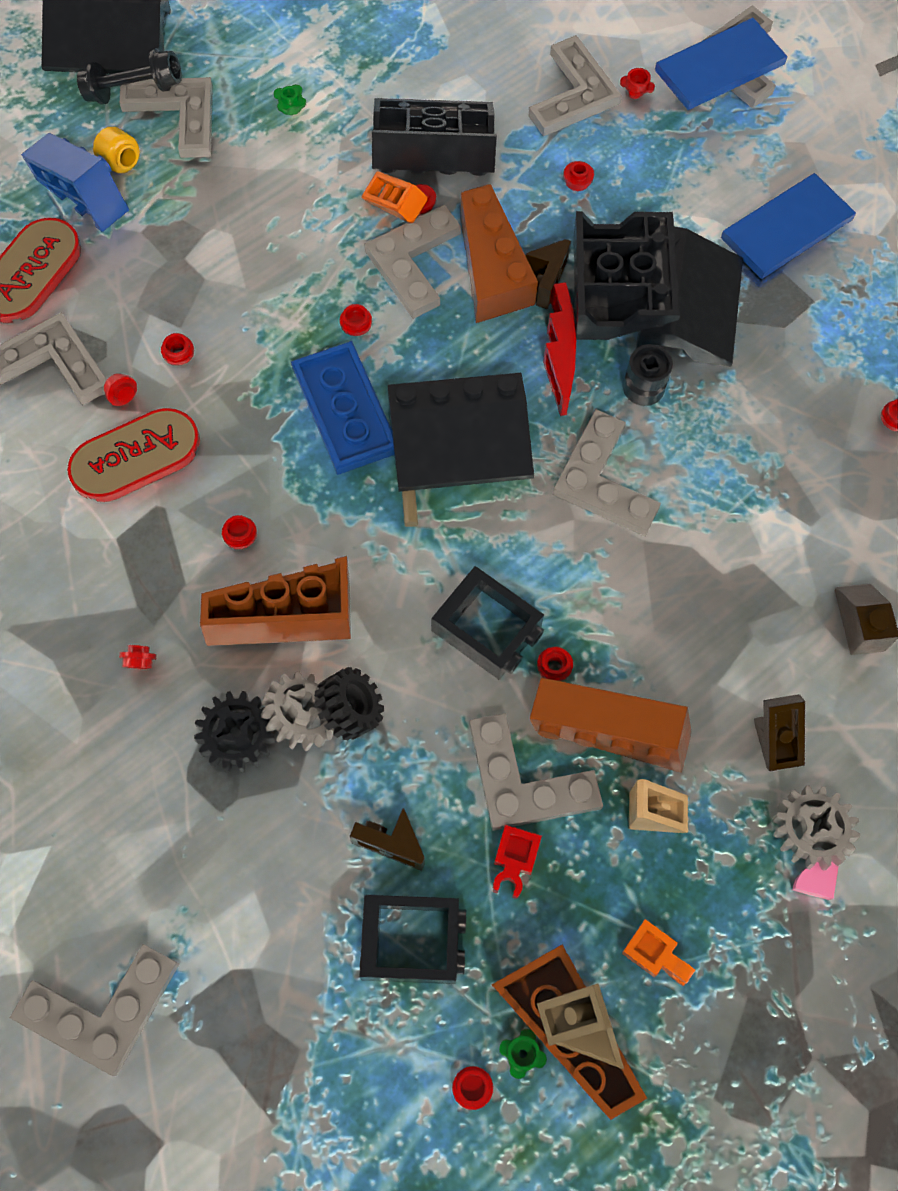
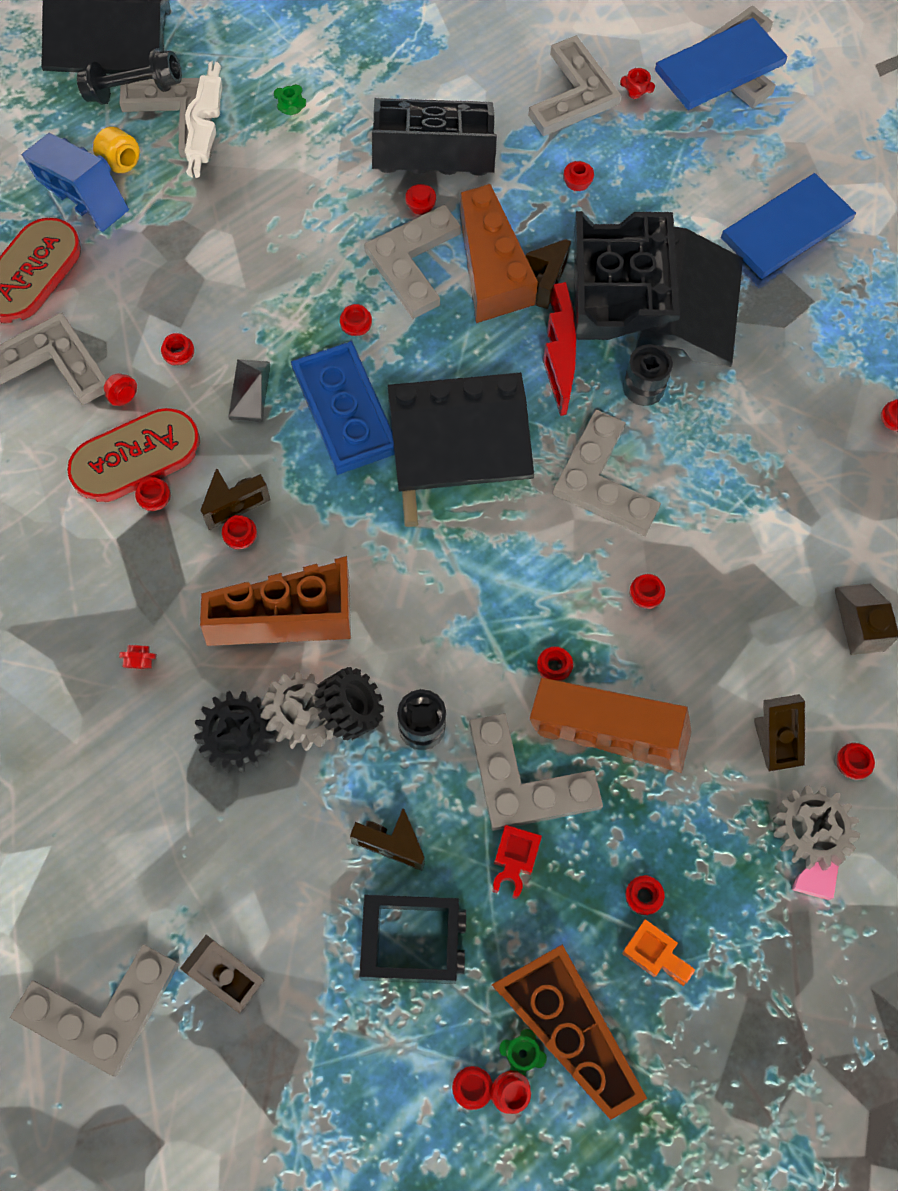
orange slope [361,171,427,223] -> none
black window [431,566,544,680] -> none
dark tan slope [537,984,624,1069] -> none
tan slope [629,779,688,833] -> none
none -> red plate [135,477,171,511]
none -> slope [180,934,265,1014]
none -> white piece [185,61,223,178]
none -> dark brown slope [201,469,271,530]
none -> black slope [228,359,270,422]
none -> black wheel [397,689,446,750]
none -> red plate [491,1070,531,1114]
none -> red plate [625,875,665,915]
none -> red plate [629,574,665,609]
none -> red plate [836,743,875,780]

